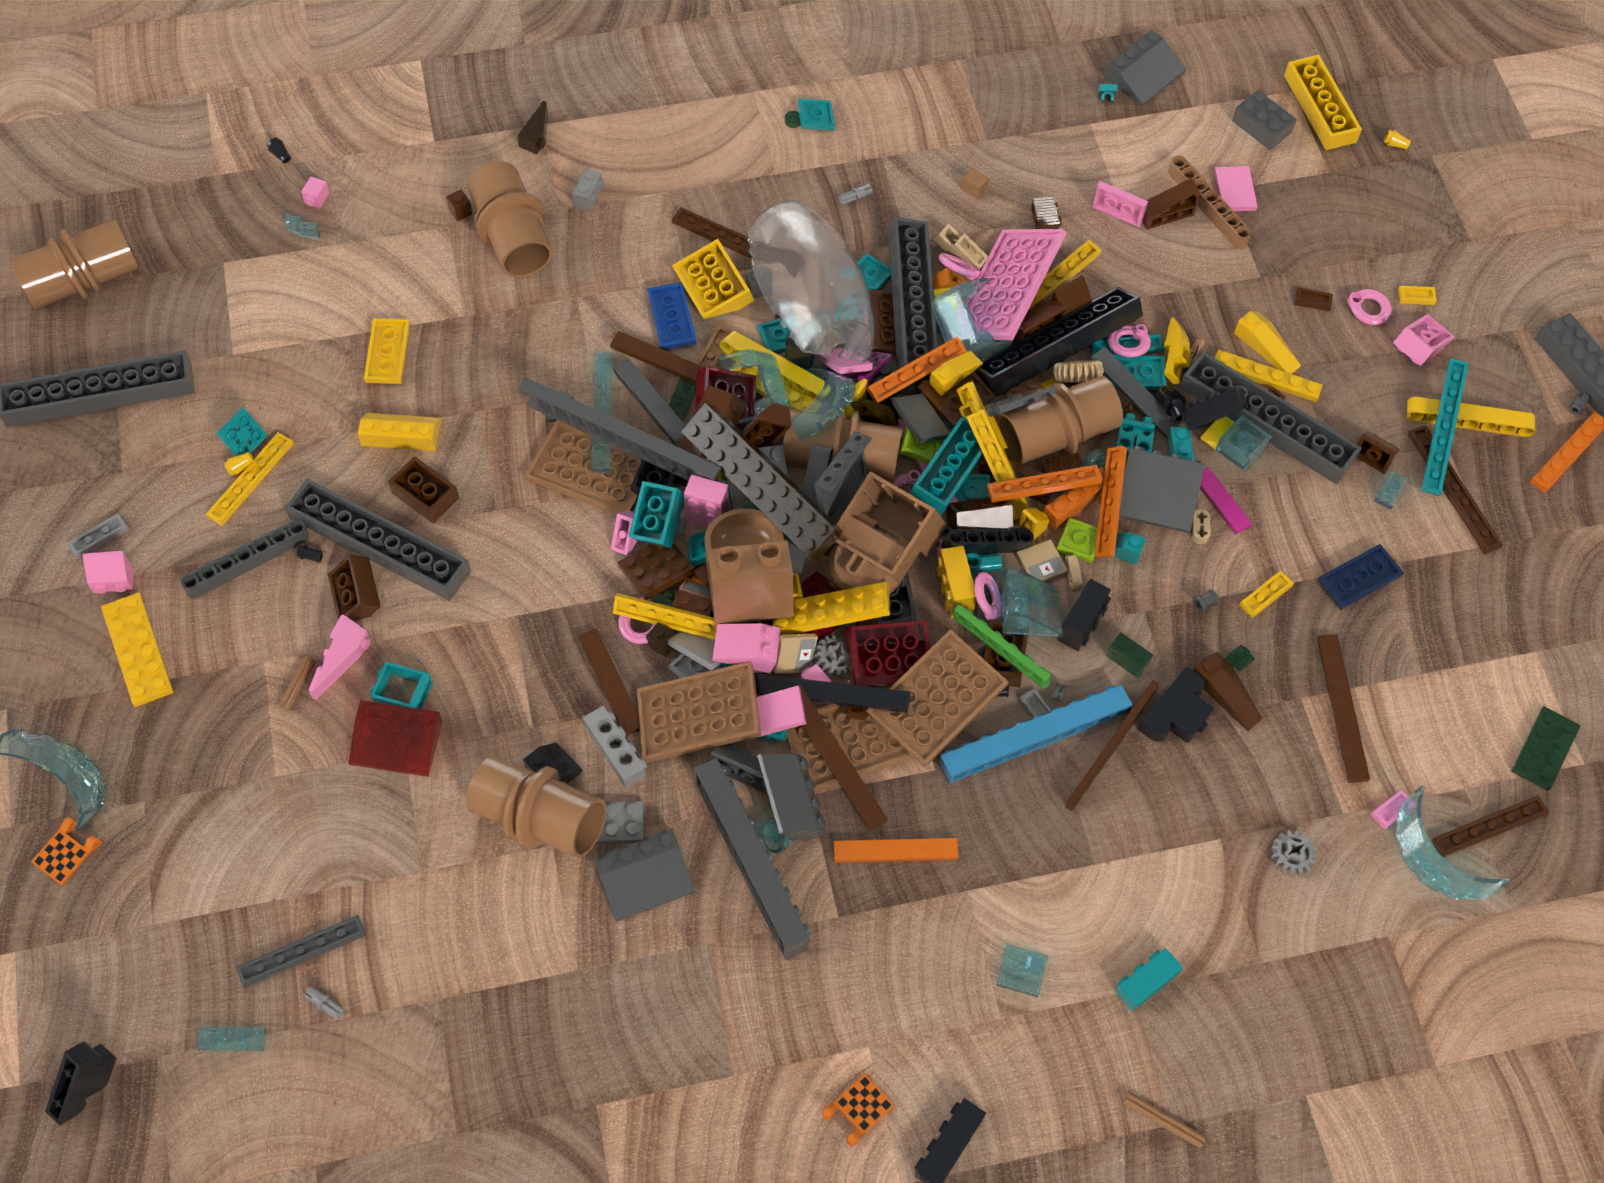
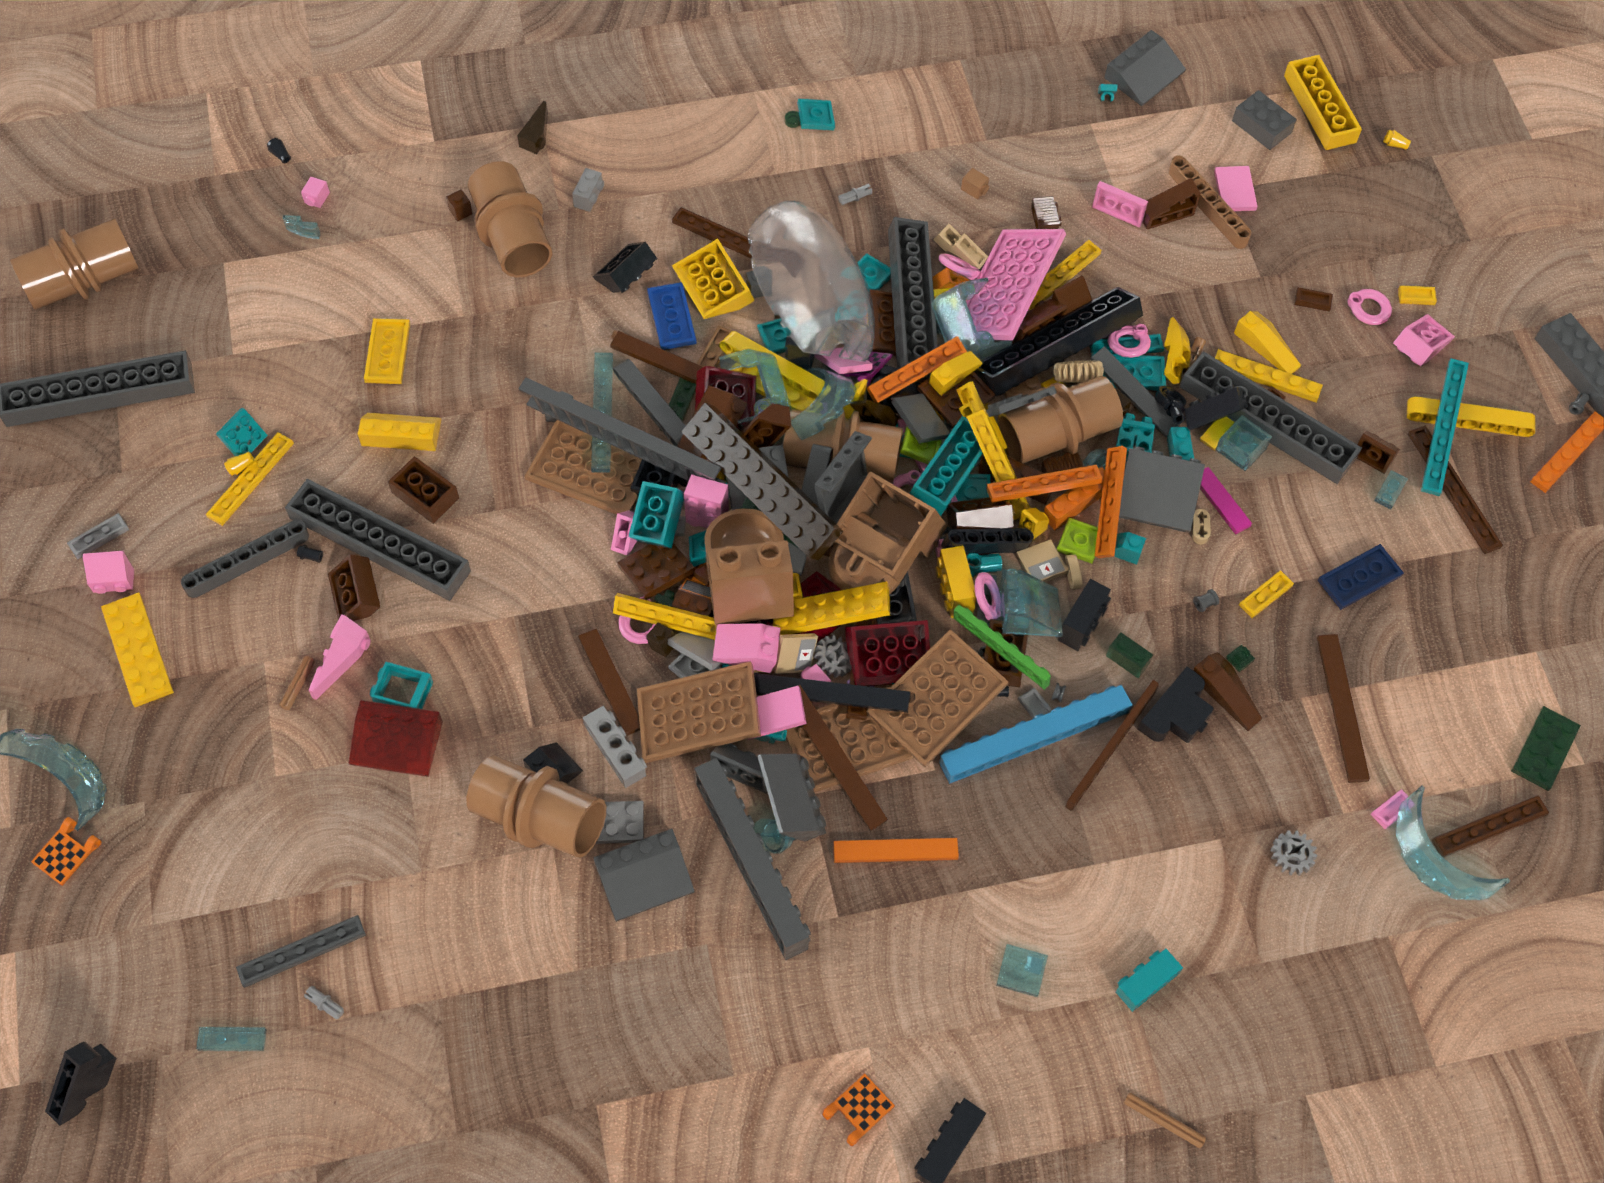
none -> black slope [593,241,658,293]

